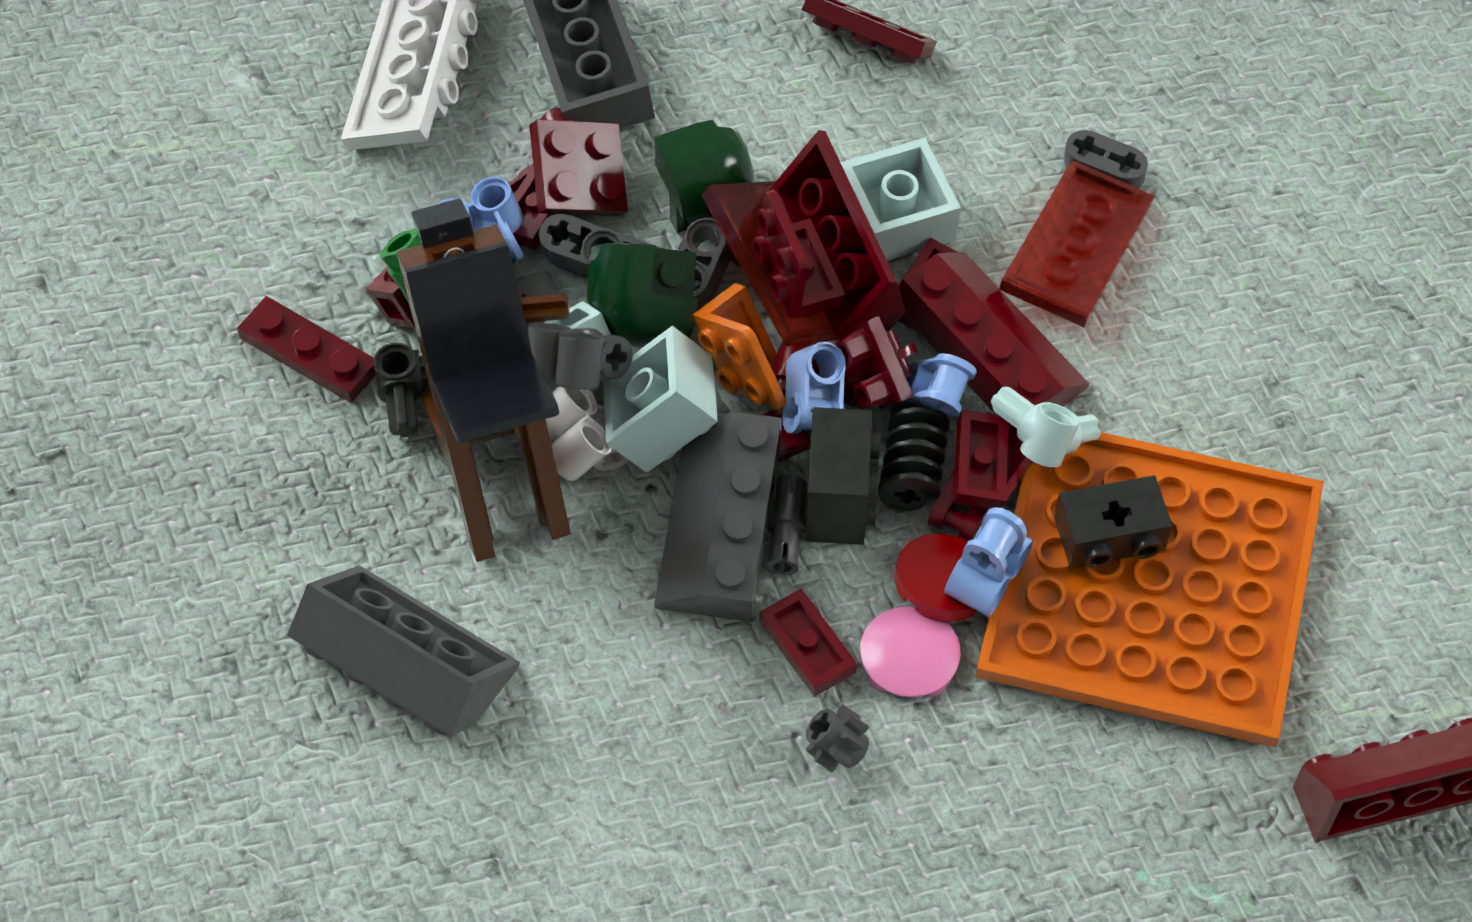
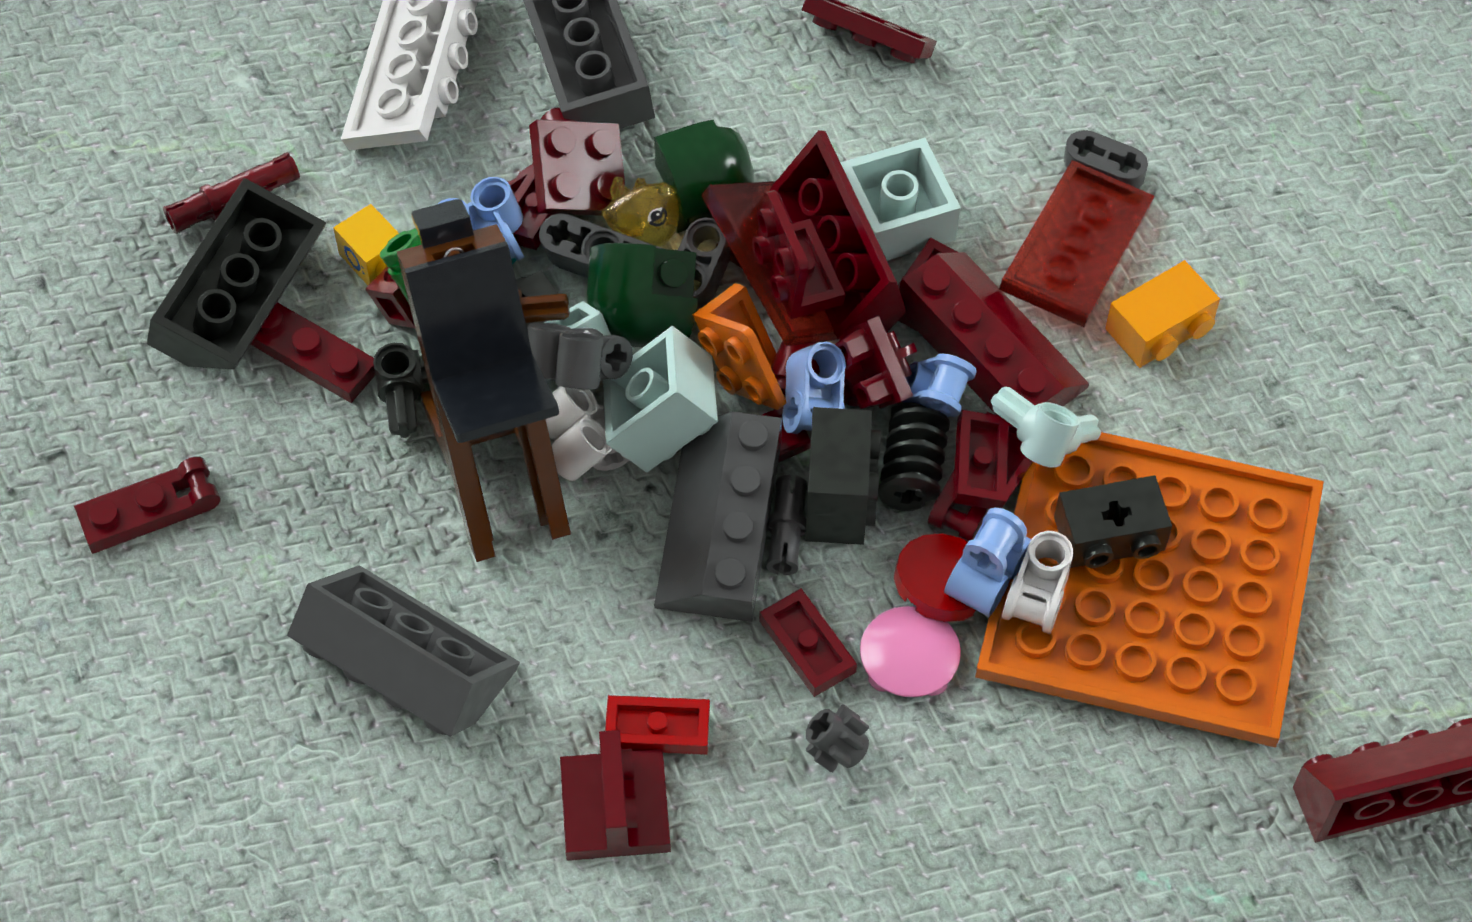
none -> dark red plate [74,457,221,554]
none -> pearl dark grey slope [147,178,326,369]
none -> dark red pin [163,152,300,234]
none -> yellow brick [333,204,399,285]
none -> dark red bracket [560,730,671,861]
none -> clear yellow piece [602,177,680,247]
none -> red plate [605,695,710,755]
none -> white piece [1002,531,1073,634]
none -> light orange brick [1105,260,1220,368]

